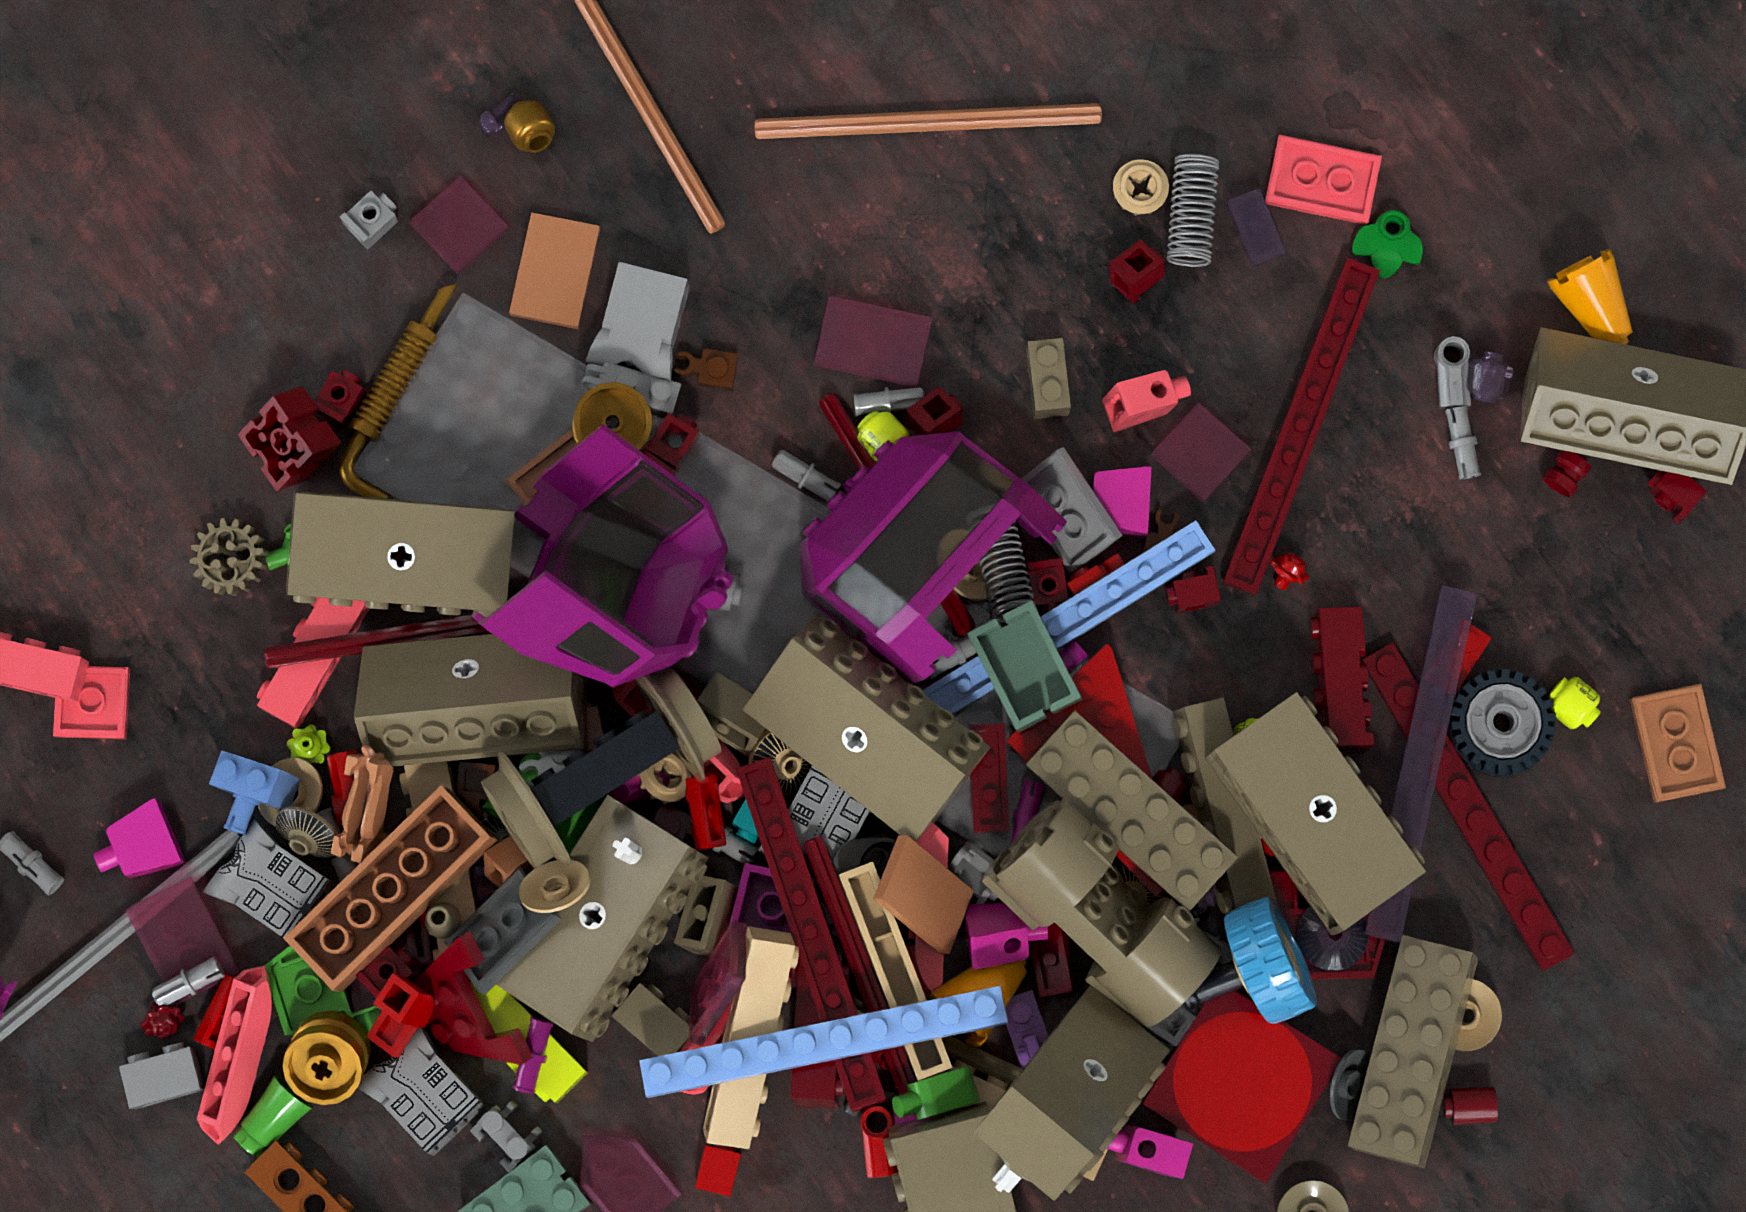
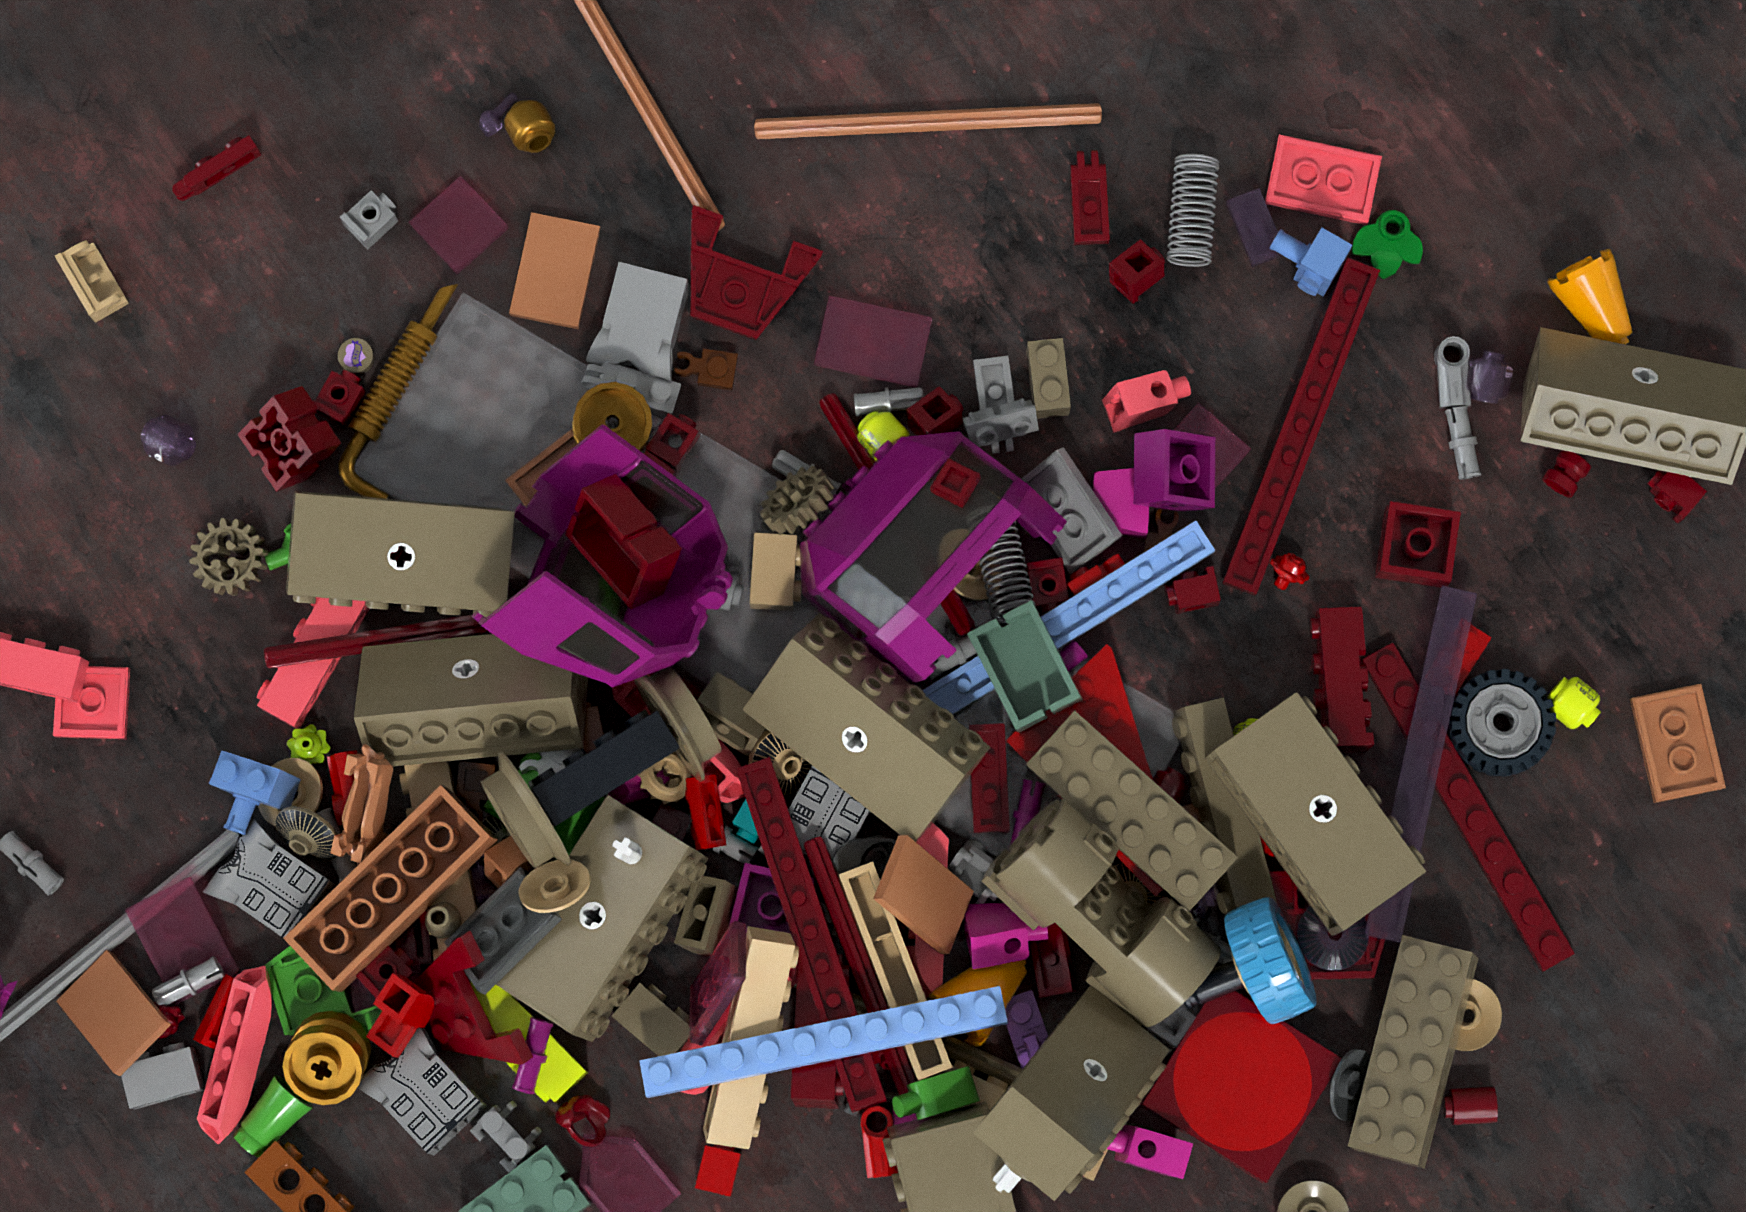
dark pink torso [93,798,186,878] -> none
tan gear [1113,159,1169,215] -> none
none -> tan hinge [55,240,129,323]
none -> nougat tile [56,950,171,1076]
none -> clear purple head [141,414,196,466]
none -> dark red hinge [172,135,261,201]
none -> dark tan tile [338,338,374,375]
none -> dark red piece [555,1094,610,1147]
none -> dark red piece [565,473,682,609]
none -> dark red wing [690,205,823,340]
none -> tan brick [749,533,802,611]
none -> dark tan gear [760,466,834,535]
none -> dark red tile [930,458,981,508]
none -> light grey hinge [962,398,1039,447]
none -> light grey hinge [973,356,1014,454]
none -> dark red hinge [1070,150,1110,245]
none -> magenta brick [1133,429,1216,512]
none -> medium blue brick [1269,228,1352,297]
none -> dark red brick [1375,501,1461,588]

